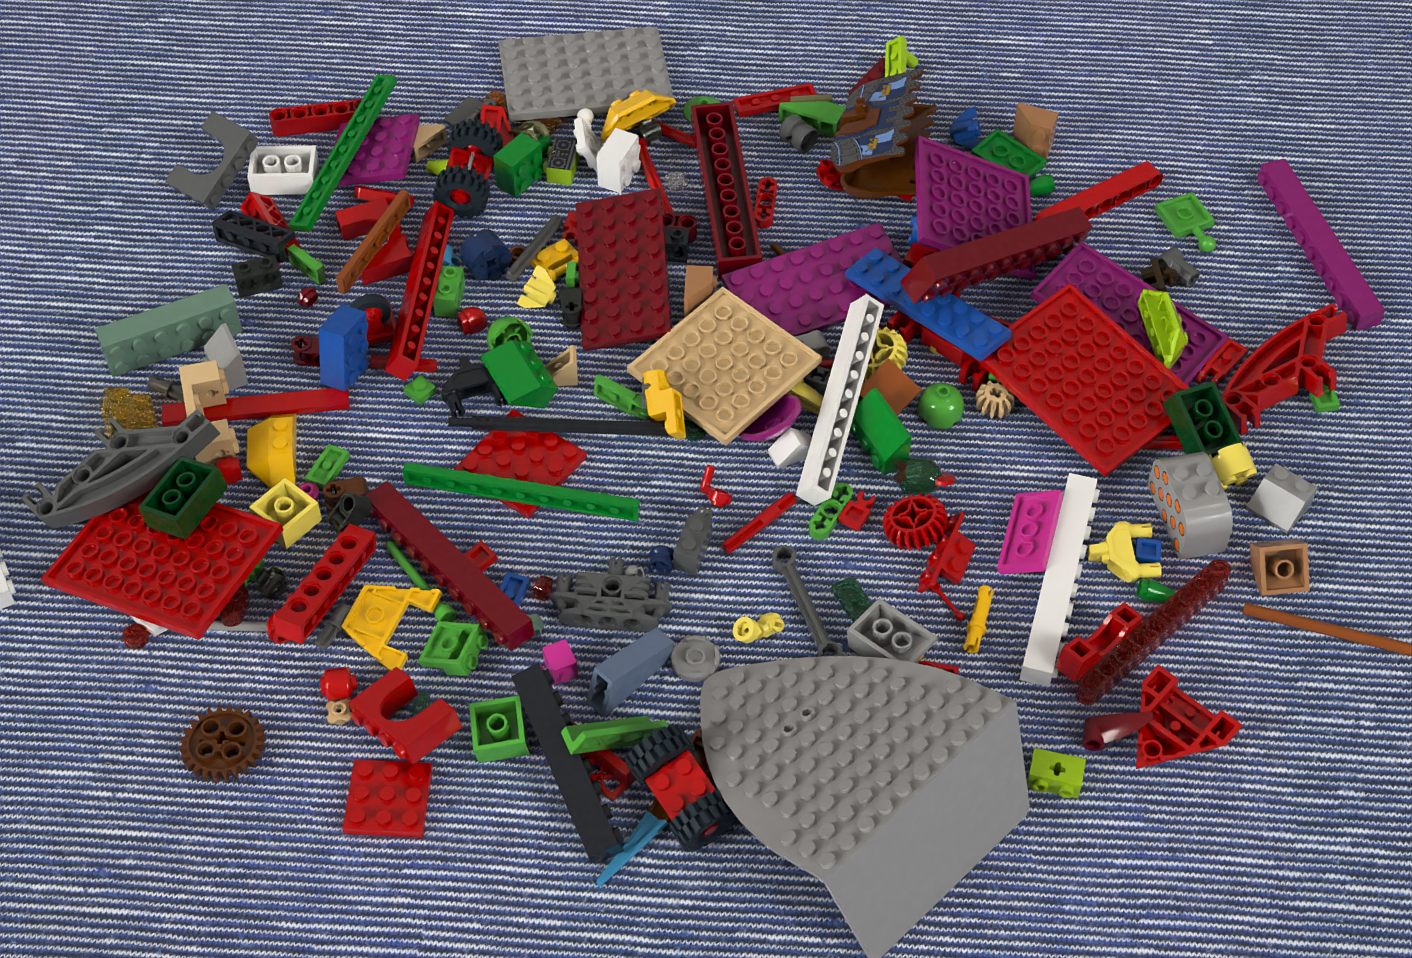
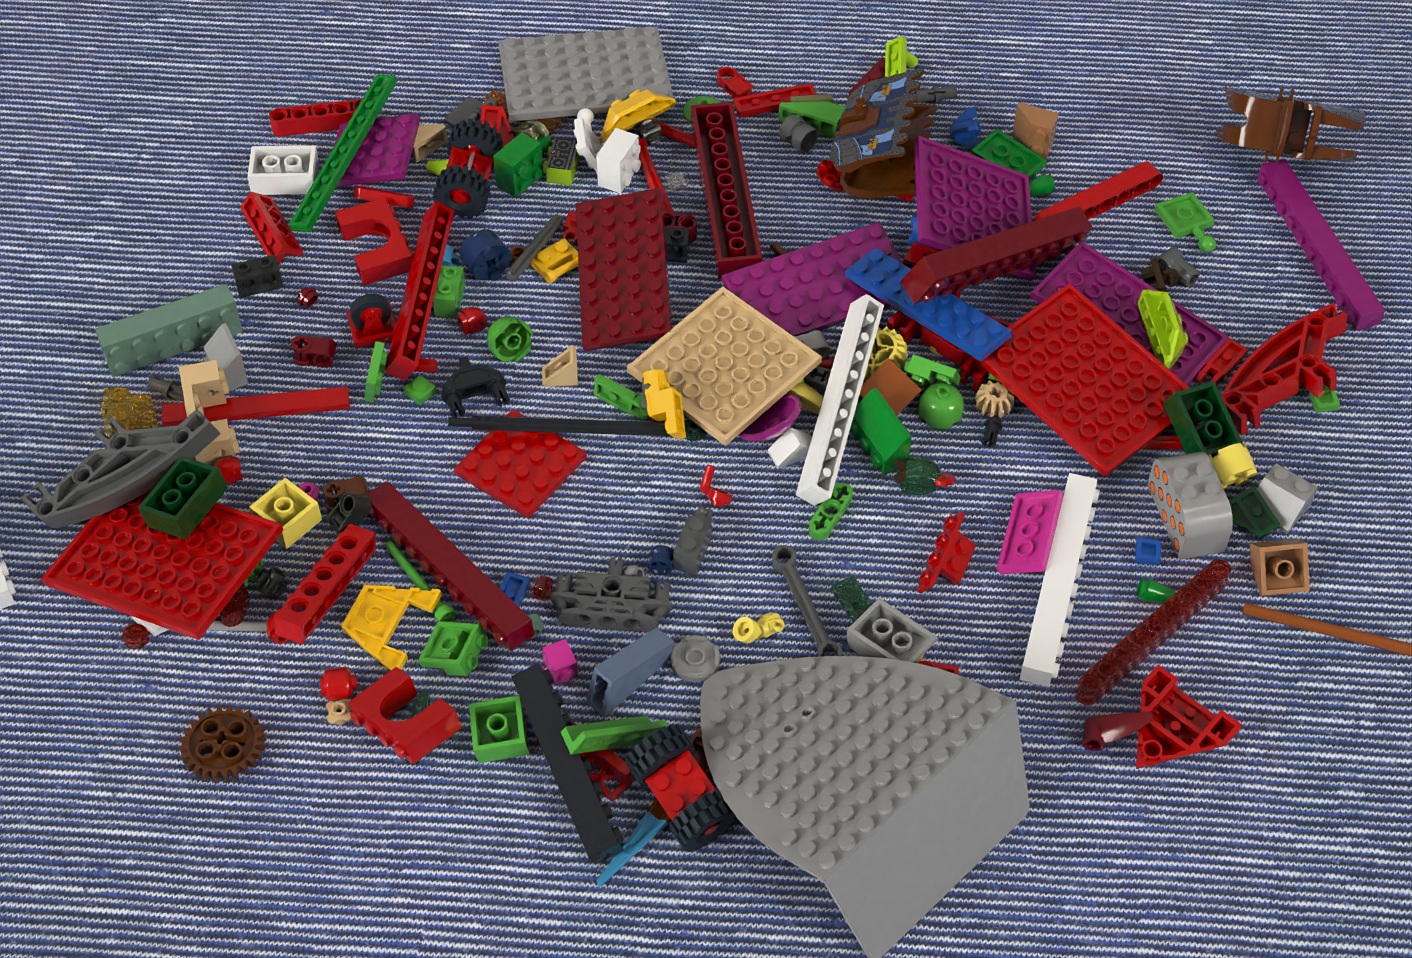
dark grey arch [165,111,260,211] -> none
black fence [212,210,296,263] -> none
yellow wedge [247,413,297,489] -> none
bright green plate [287,244,326,285] -> none
bright green plate [305,444,350,490] -> none
dark grey axle [315,603,351,650] -> none
blue brick [319,304,369,392] -> none
dark orange tile [336,189,411,295] -> none
red plate [342,759,433,838] -> none
green plate [402,462,640,522] -> none
red plate [464,540,498,572] -> none
green slope [480,340,559,409] -> none
light yellow brick [517,265,558,308] -> none
pearl dark grey piece [559,287,582,329] -> none
bright green plate [565,261,579,289] -> none
medium nougat slope [684,265,718,318] -> none
red axle [721,492,797,554] -> none
red beam [754,177,777,229] -> none
red plate [838,491,875,532] -> none
red gear [883,492,948,551] -> none
red hinge [931,582,965,621] -> none
yellow pin [963,585,994,653] -> none
lime brick [1027,748,1086,799] -> none
red arch [1055,602,1144,682] -> none
light yellow connector [1087,521,1161,582] -> none
none -> bright green plate [364,341,388,403]
none -> red piece [717,67,754,98]
none -> bright green plate [903,354,961,389]
none -> dark grey pin [914,85,957,103]
none -> black pin [981,416,1003,447]
none -> reddish brown animal [1214,87,1366,163]
none -> dark green wing [1229,485,1281,539]

